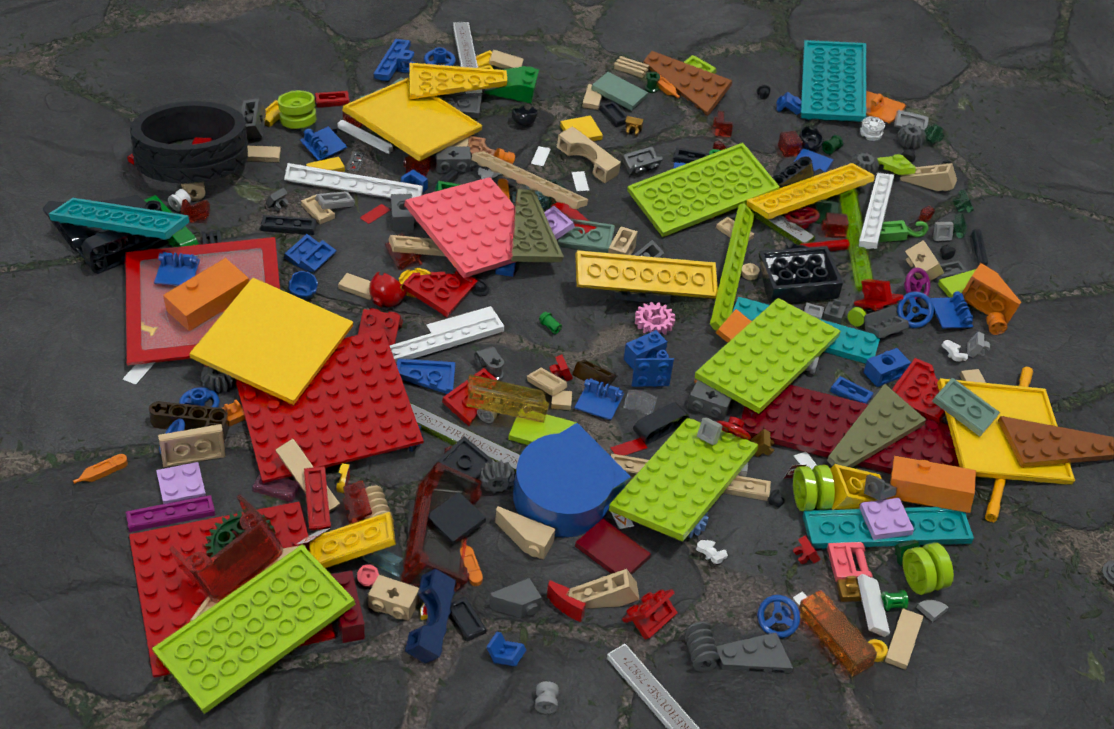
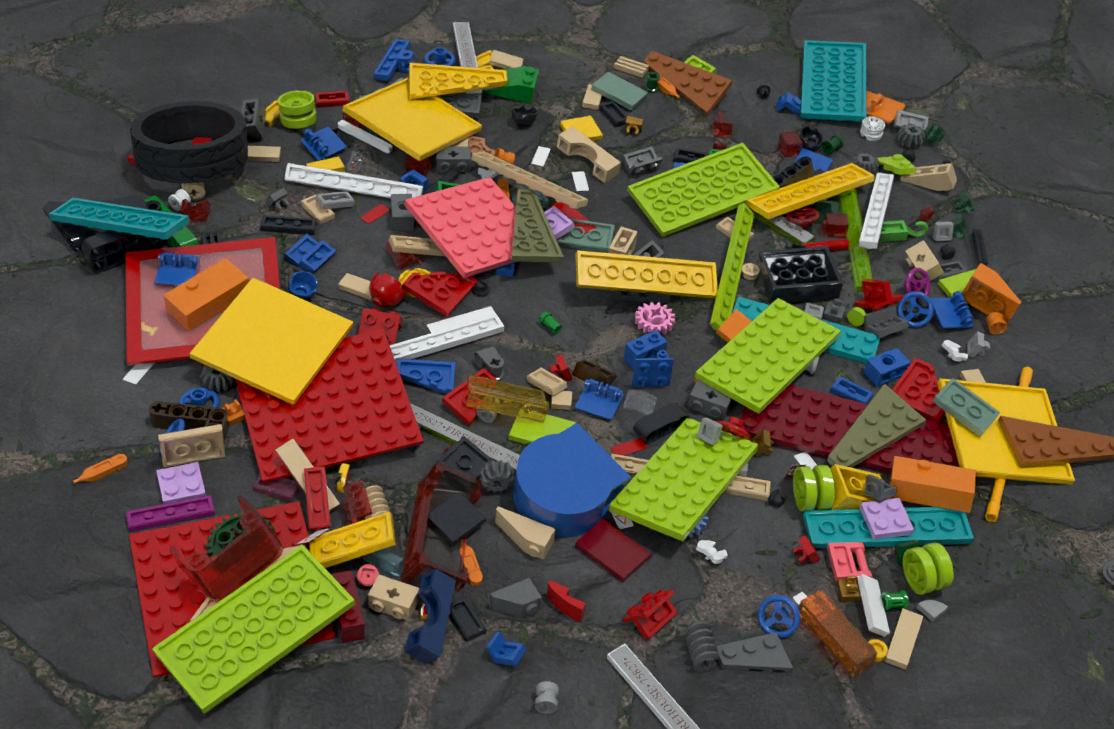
tan slope [569,569,639,609] -> none

